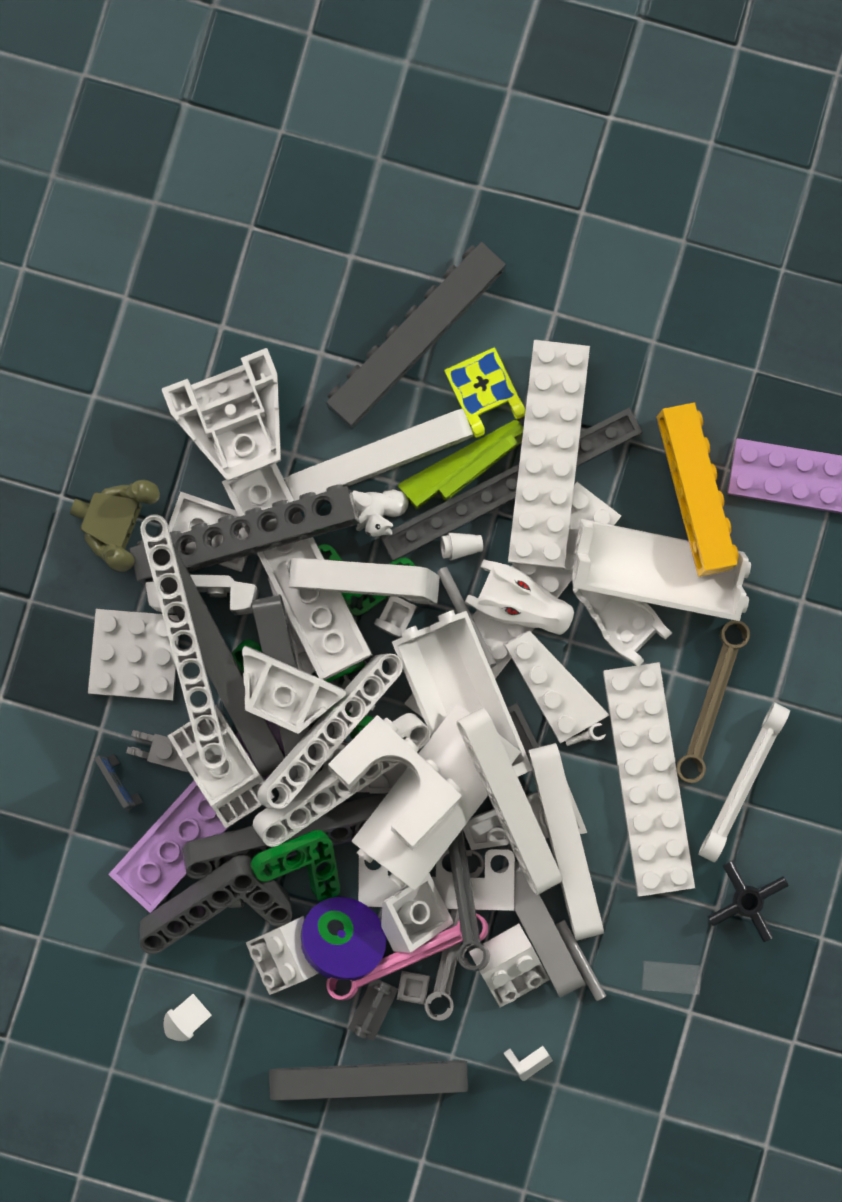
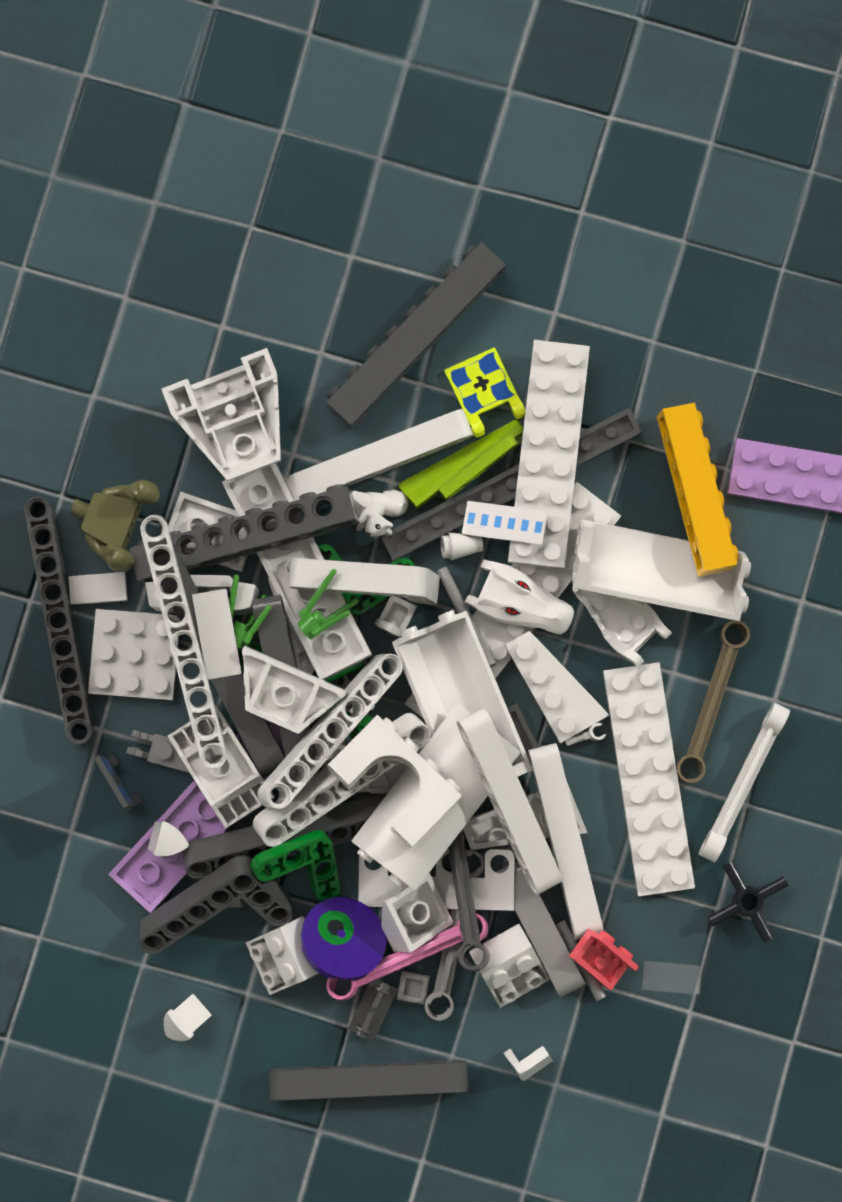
none -> dark grey beam [24,497,95,745]
none -> white tile [69,572,128,605]
none -> white tile [148,821,189,856]
none -> white sticker [192,589,242,680]
none -> bright green plant [229,575,271,649]
none -> bright green plant [297,569,359,640]
none -> white sticker [462,501,548,545]
none -> coral bracket [568,928,639,991]

